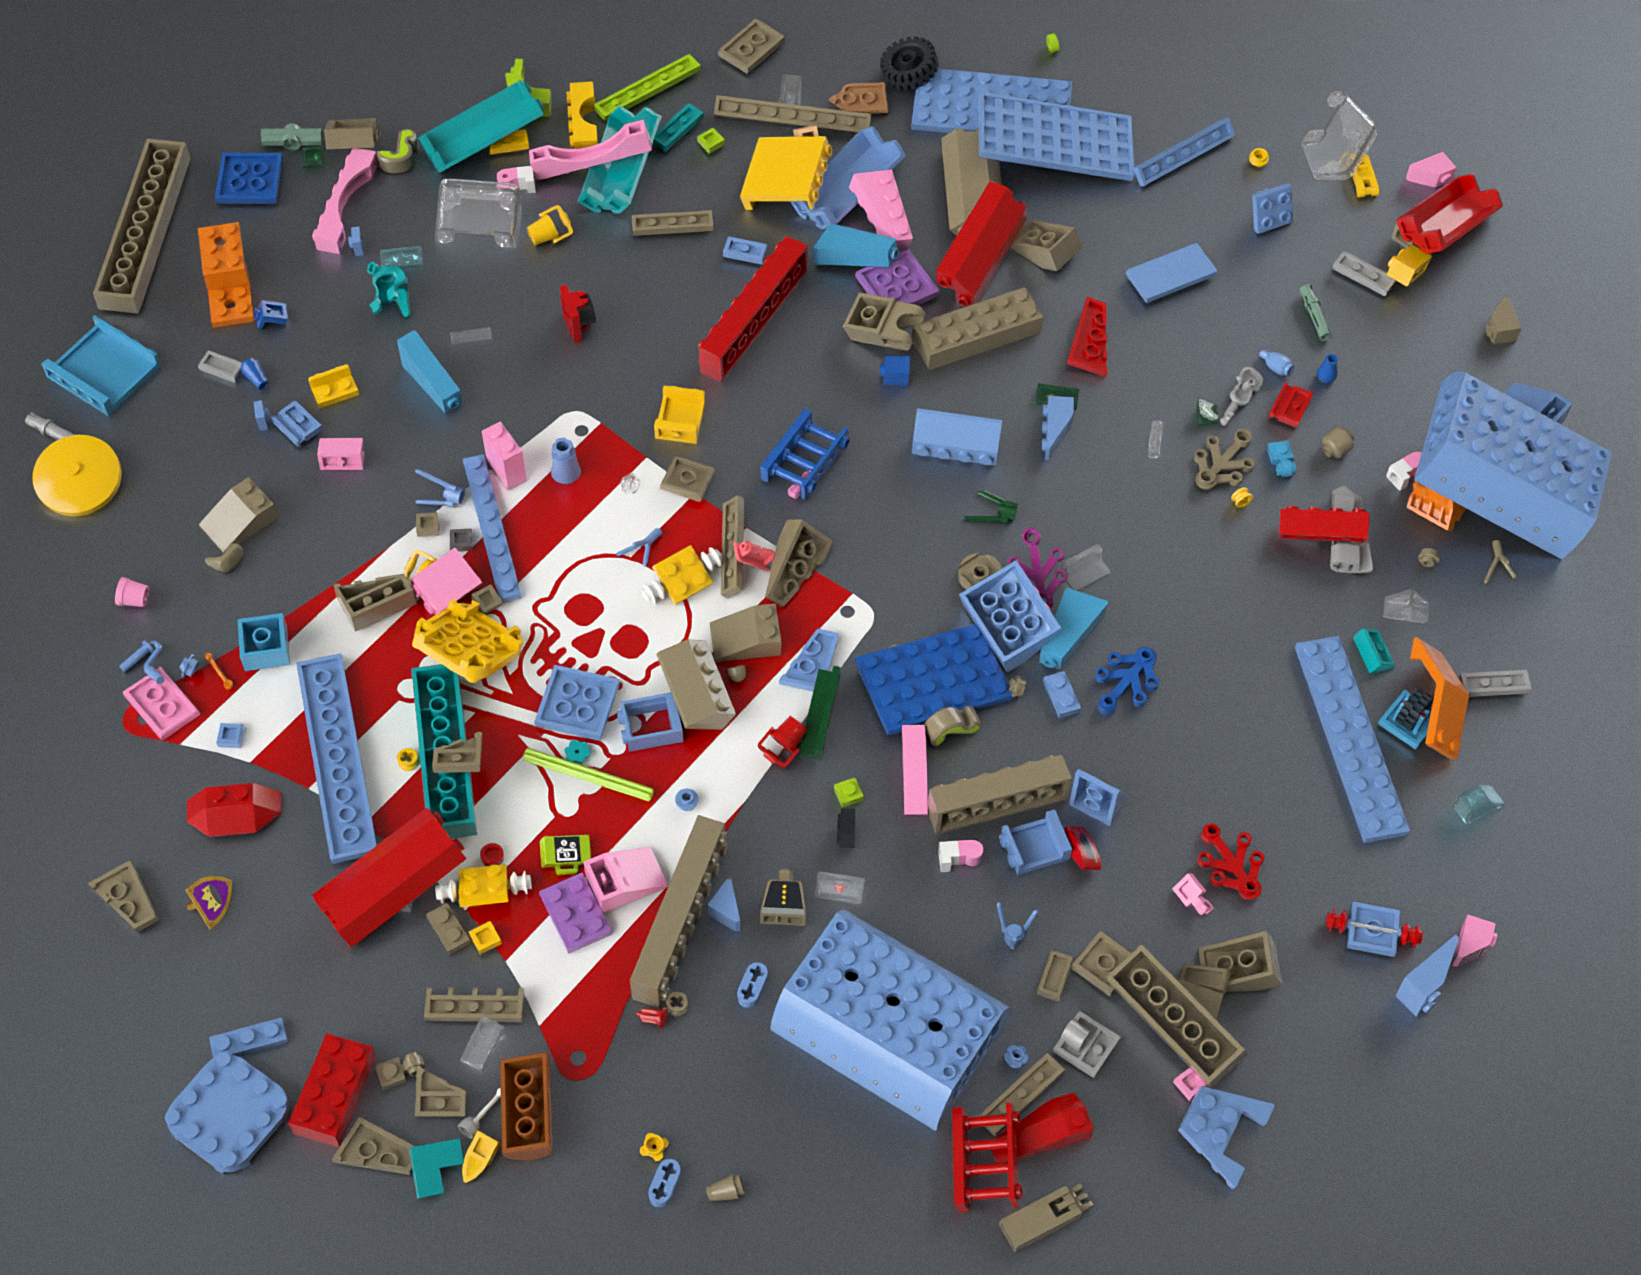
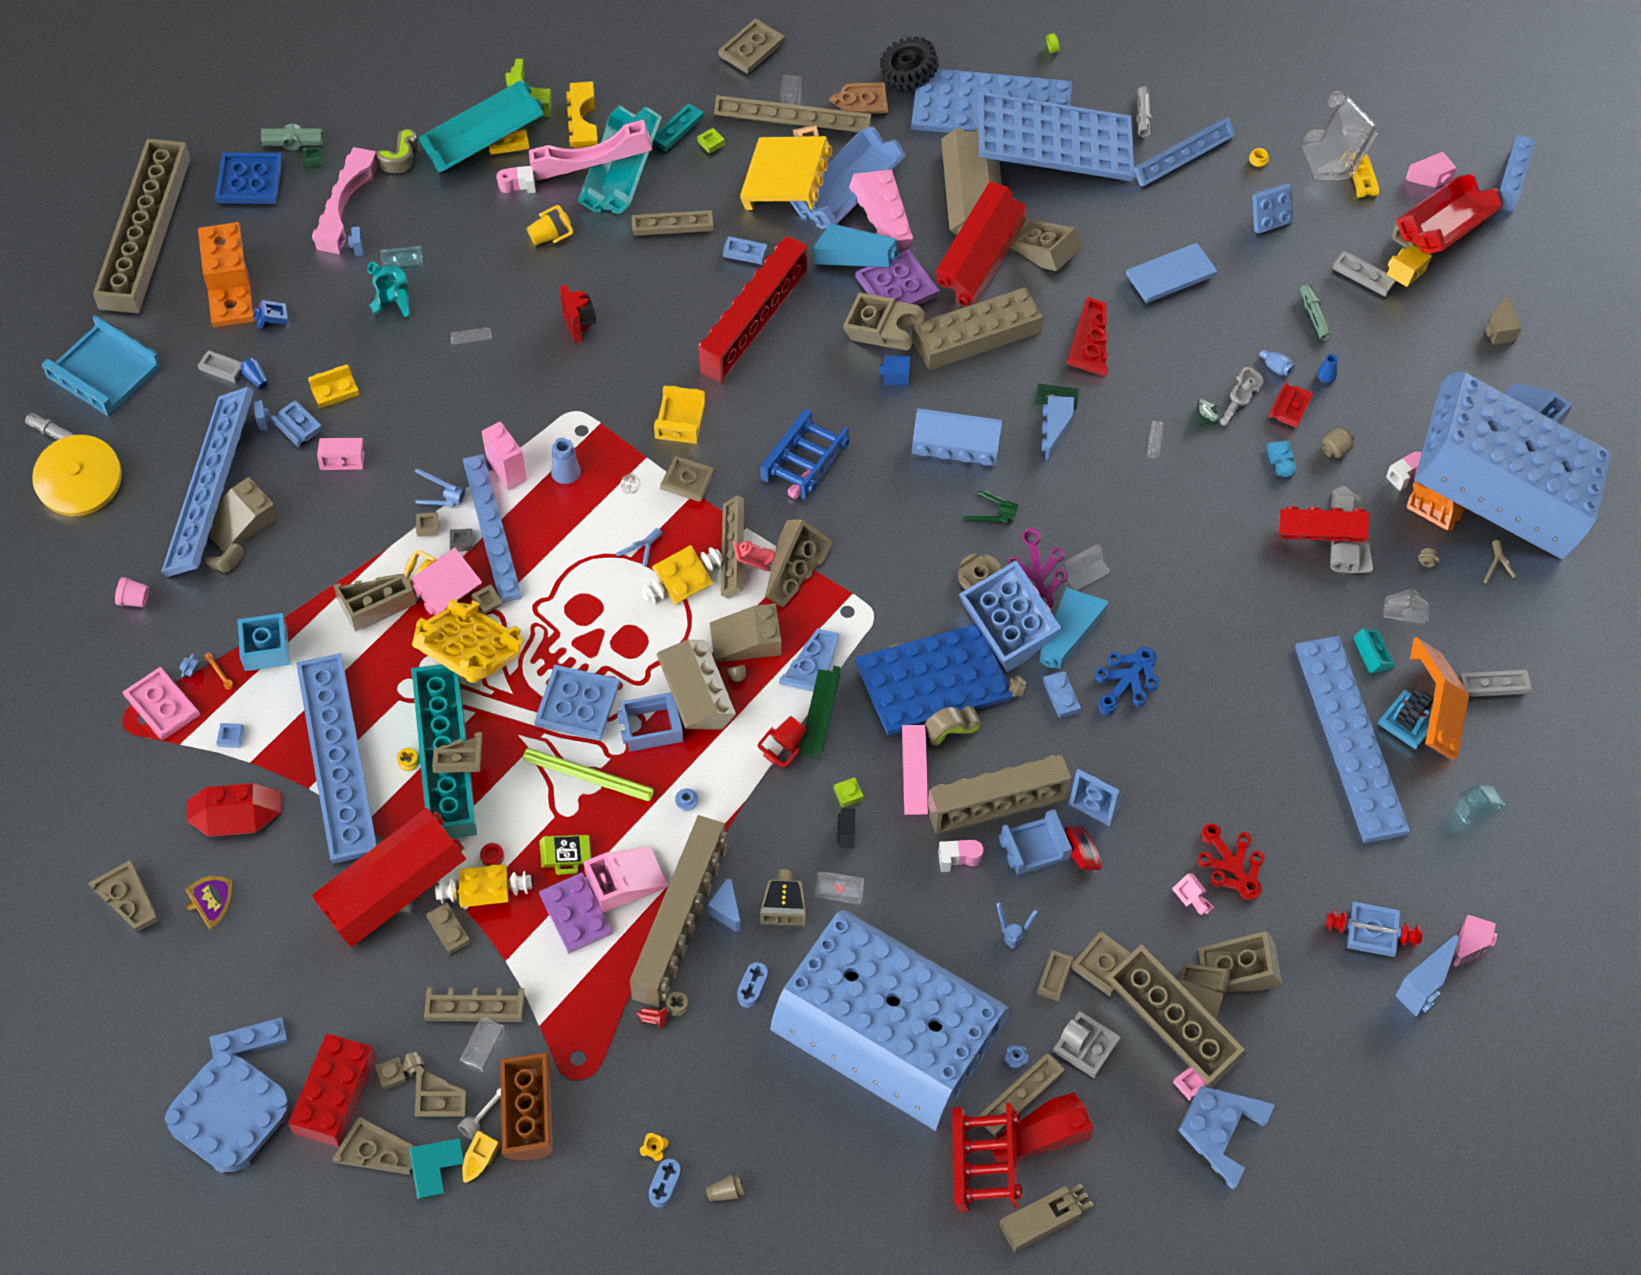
medium blue piece [119,640,165,684] -> none
dark tan window [324,118,381,149] -> none
dark azure slope [397,330,462,413] -> none
clear windscreen [435,179,523,248] -> none
yellow plate [469,921,502,955] -> none
teal plant [564,740,591,763] -> none
lime plate [594,54,701,121] -> none
dark tan plant [1194,429,1255,490] -> none
yellow bush [1231,487,1253,508] -> none
none -> medium blue plate [161,387,254,577]
none -> light grey pin [1136,87,1152,138]
none -> medium blue brick [1499,134,1536,212]

